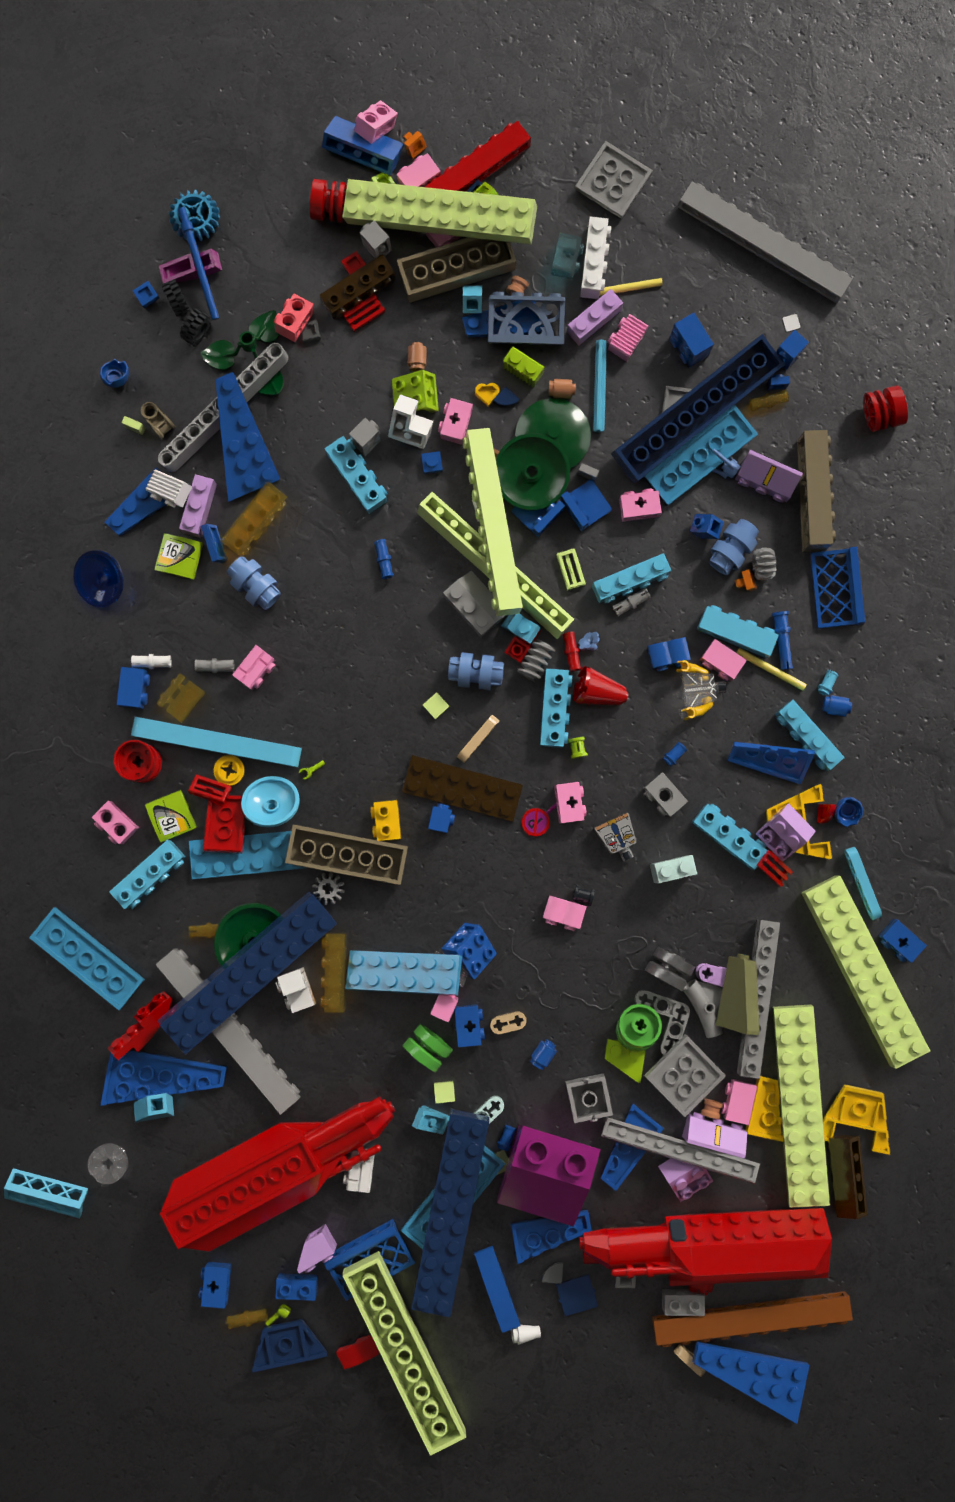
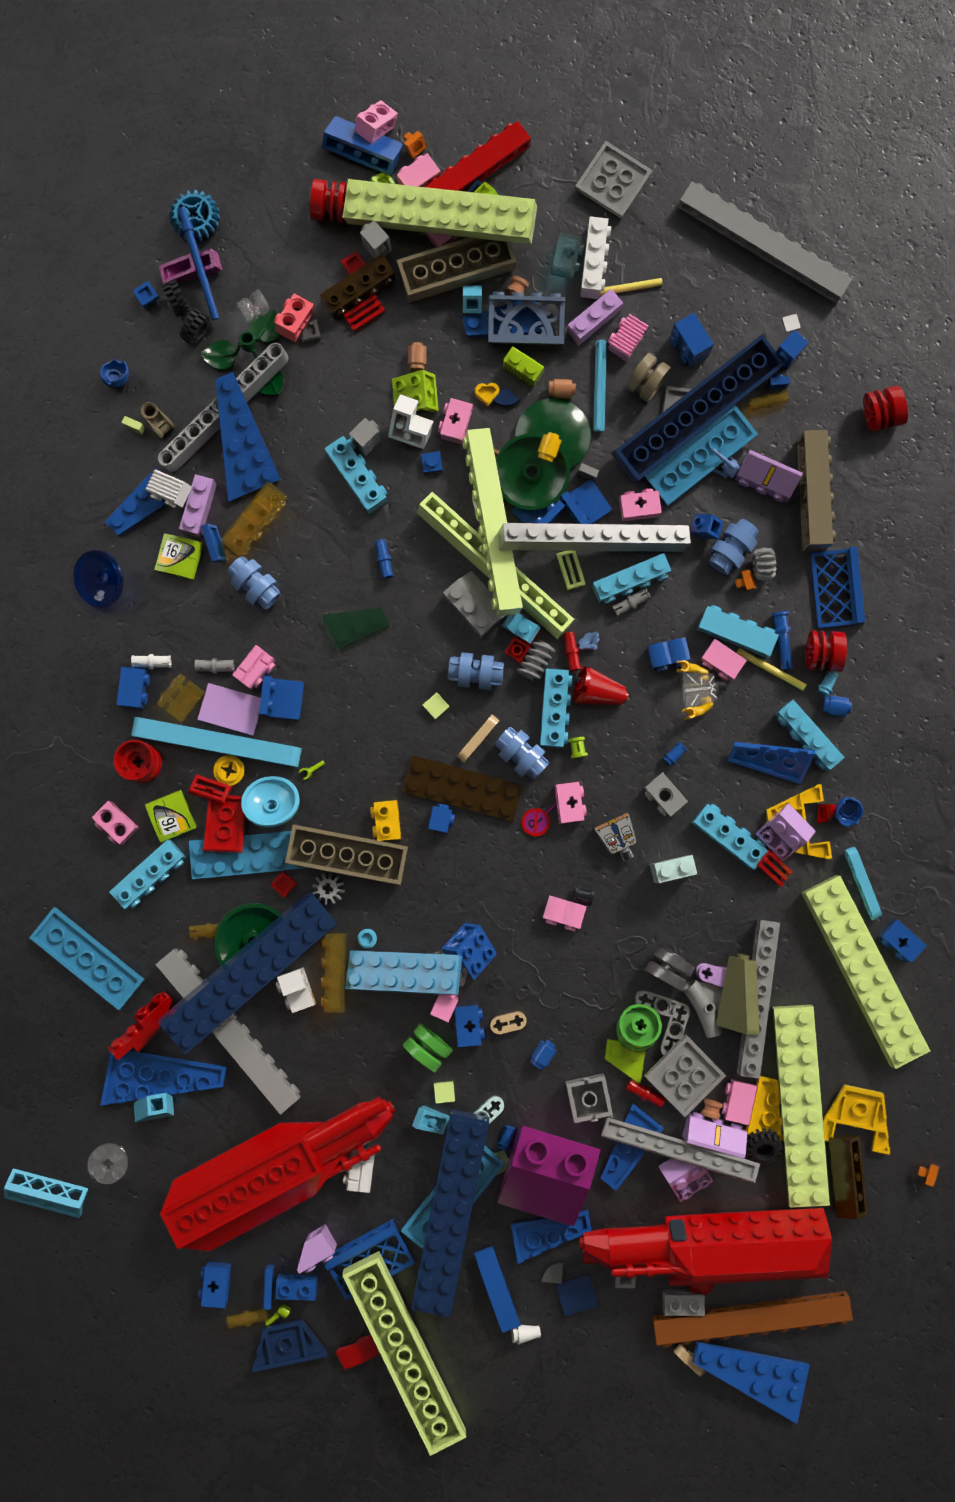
none -> lavender tile [197,683,261,736]
none -> clear wheel [236,289,271,324]
none -> blue bracket [259,675,304,720]
none -> blue tile [263,1264,275,1310]
none -> red tile [270,871,298,898]
none -> clear green wing [322,607,390,650]
none -> medium azure plate [358,929,377,948]
none -> medium blue piece [494,727,549,780]
none -> brick [498,523,691,552]
none -> yellow brick [537,432,561,462]
none -> red pin [625,1079,665,1108]
none -> dark tan wheel [626,353,671,403]
none -> black tyre [746,1128,783,1166]
none -> red wheel [805,630,847,672]
none -> orange tile [917,1164,940,1187]

